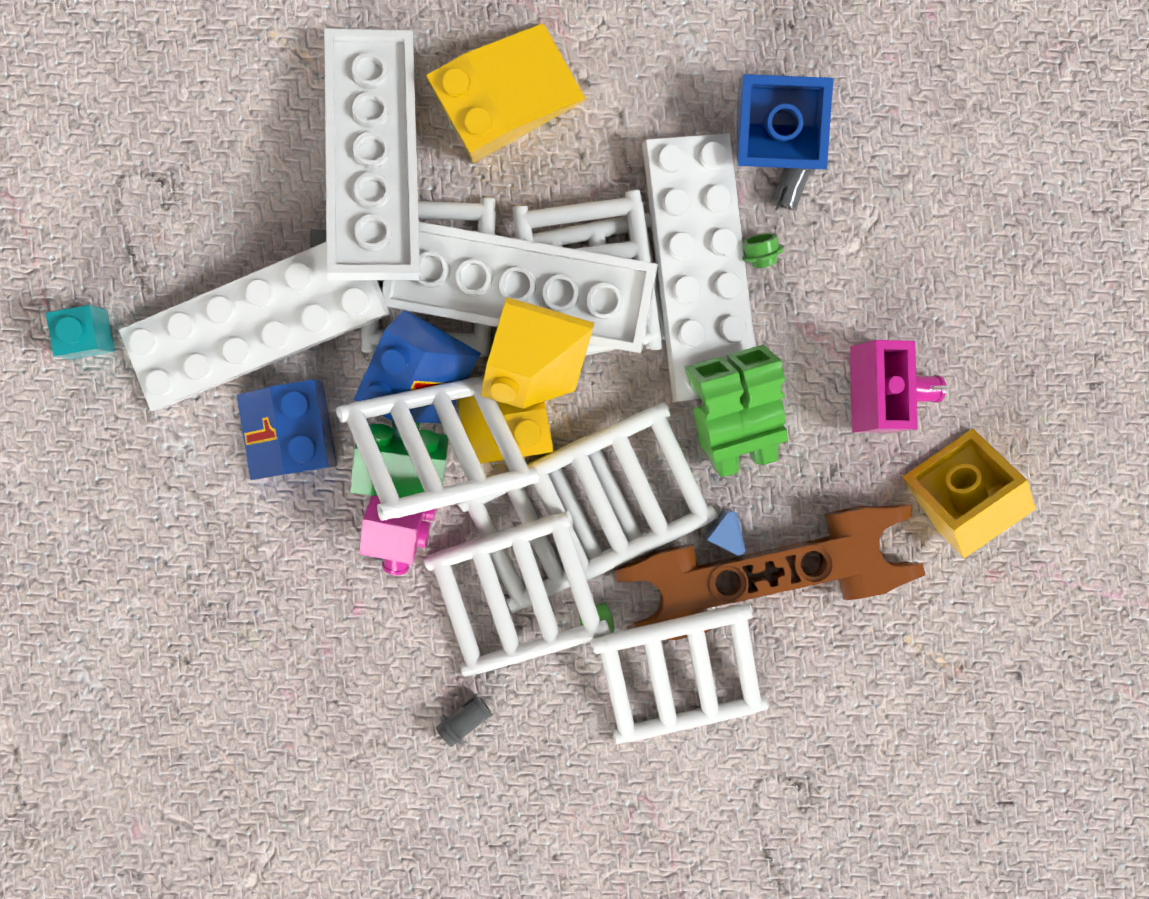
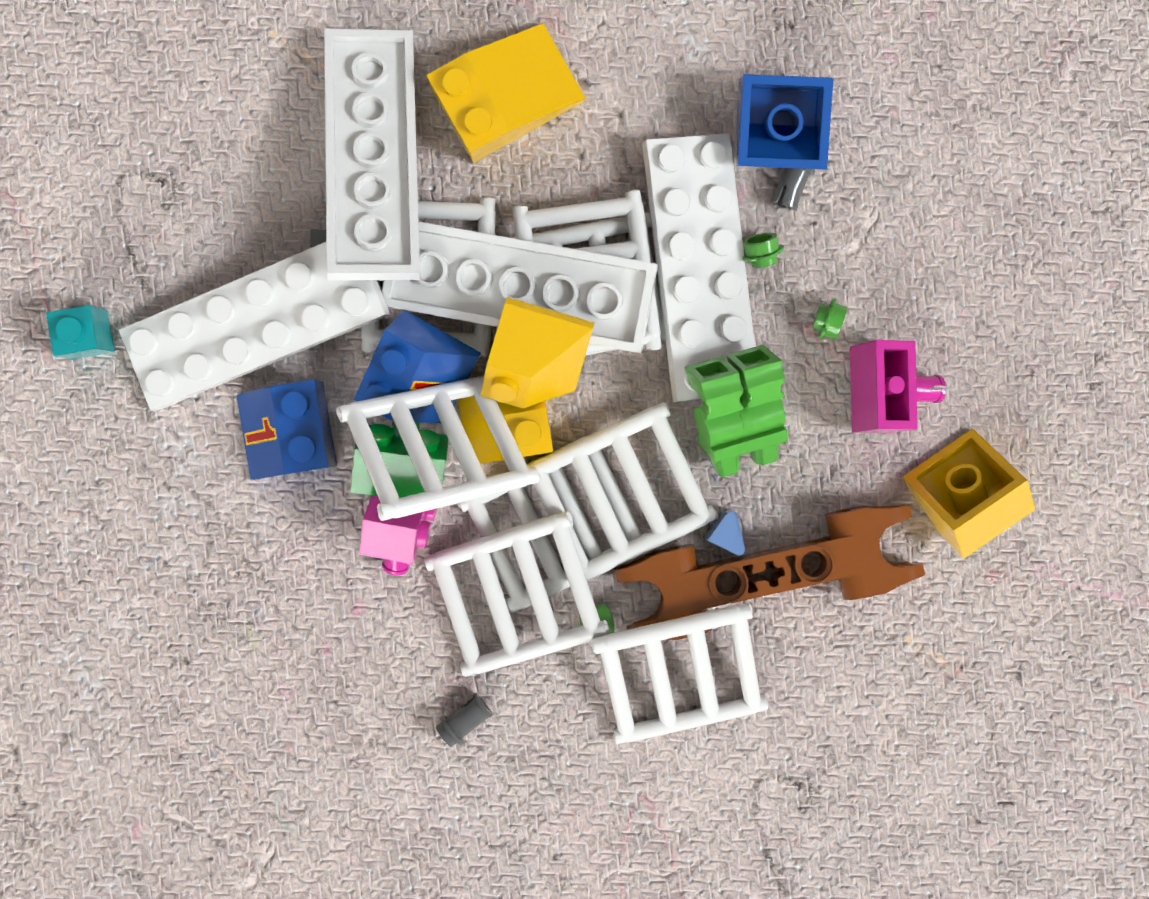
none -> bright green plate [812,298,848,340]

